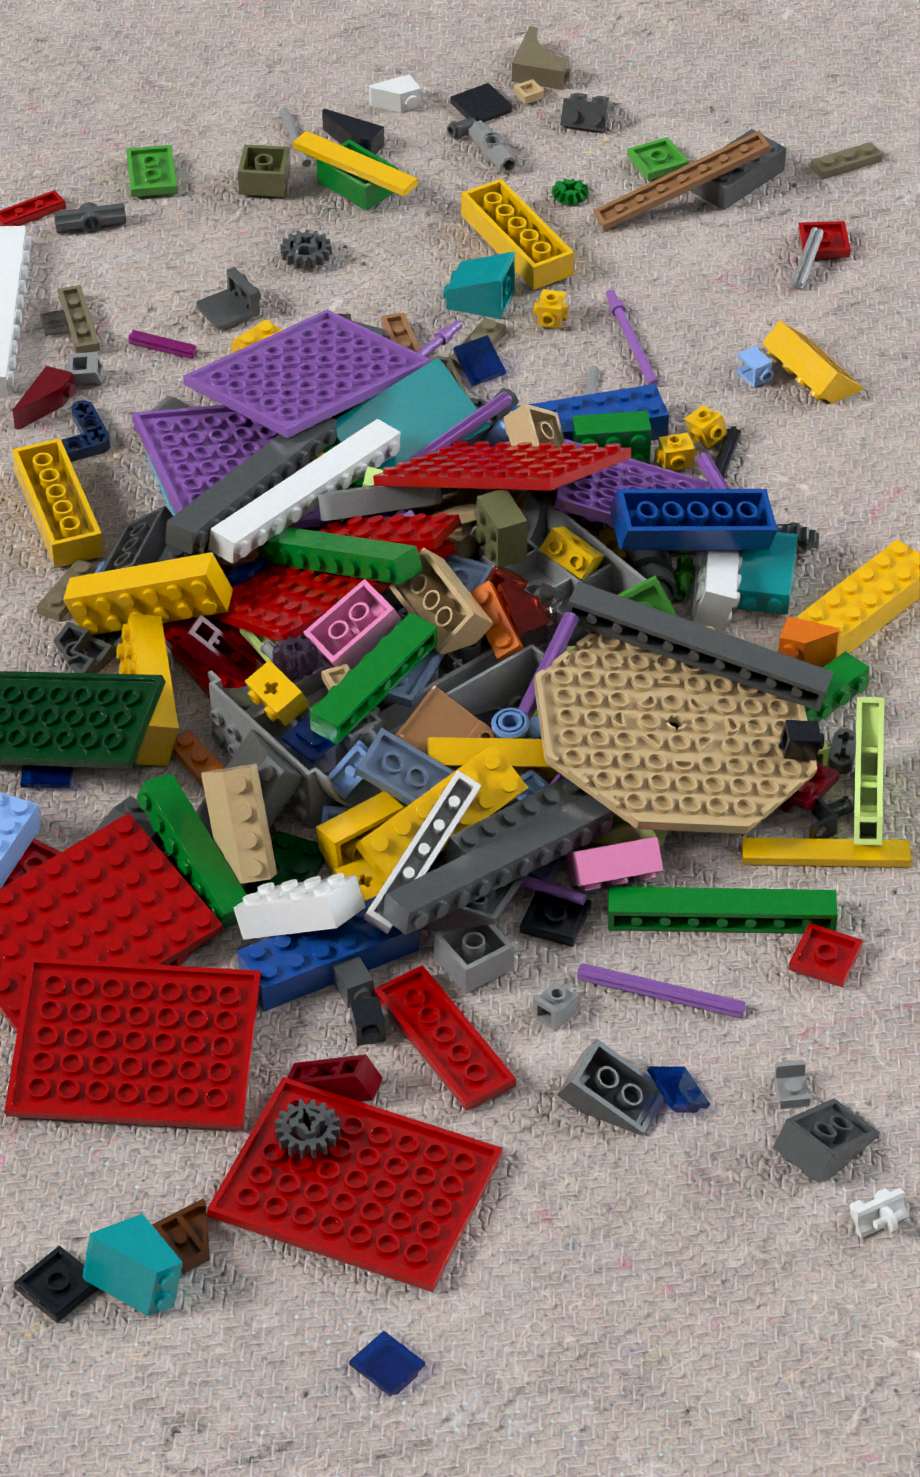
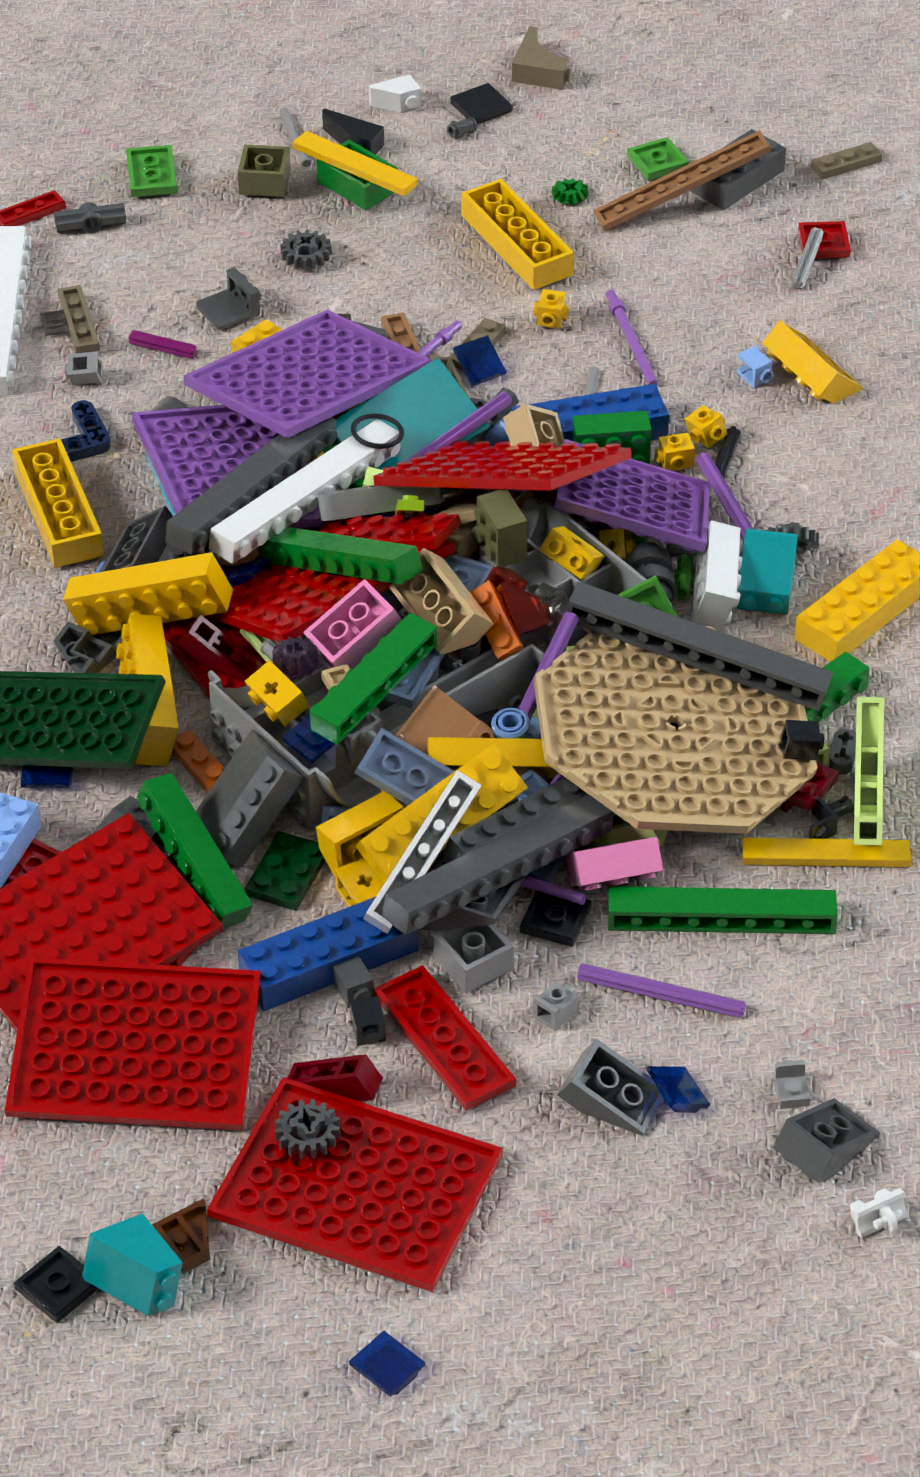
dark red slope [13,366,76,430] -> none
dark tan plate [37,559,99,622] -> none
tan slope [201,763,277,883] -> none
white brick [233,873,366,940] -> none
light blue plate [327,740,369,799] -> none
teal slope [443,252,515,319] -> none
light grey piece [469,120,518,174] -> none
tan plate [514,79,544,104] -> none
dark grey bracket [560,93,614,132] -> none
blue brick [610,489,778,550] -> none
orange slope [778,616,840,668] -> none
red plate [789,923,863,987] -> none
none -> black tyre [351,413,404,449]
none -> lime plate [395,495,424,516]

